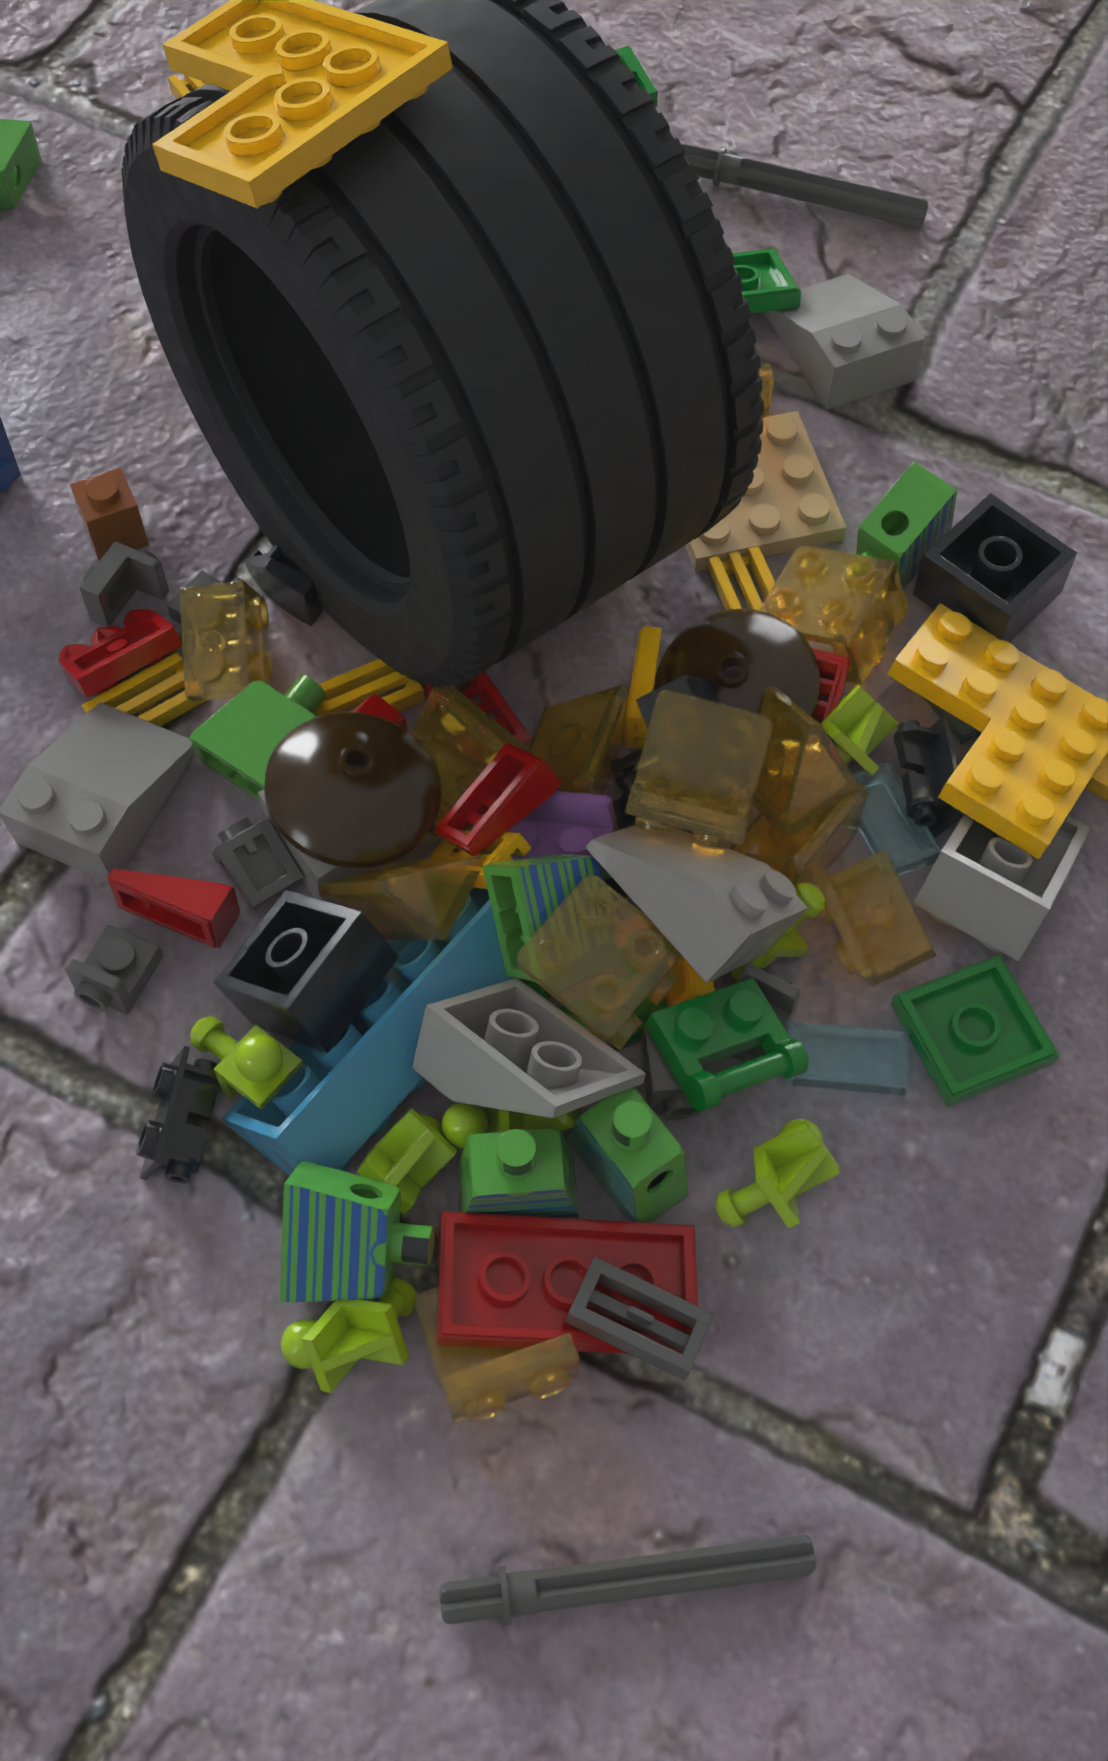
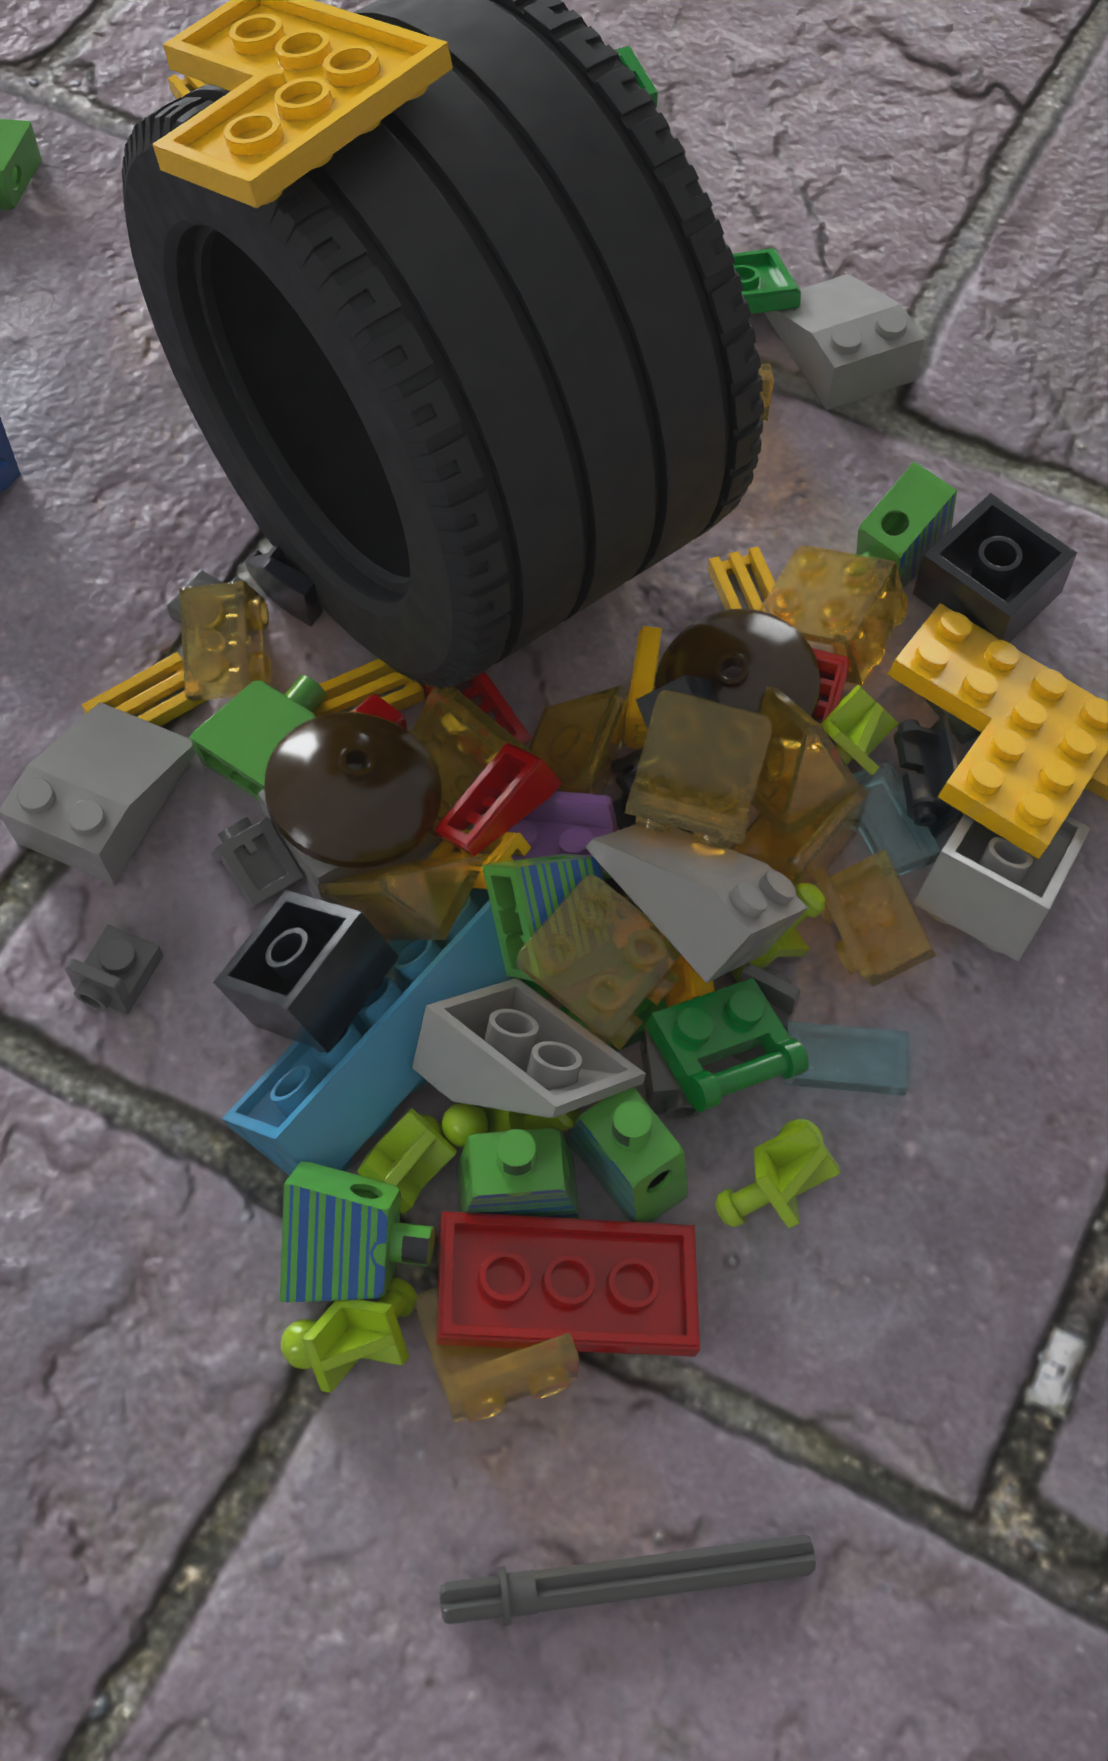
red plate [58,609,183,698] -> none
dark orange brick [70,467,149,561] -> none
dark grey bracket [80,541,169,627] -> none
red slope [107,868,240,948] -> none
black hinge [136,1046,220,1183] -> none
lime piece [190,1016,303,1110] -> none
dark grey tile [564,1256,714,1380] -> none
dark grey axle [682,143,928,228] -> none
tan plate [685,411,847,571] -> none
green plate [891,954,1059,1107] -> none

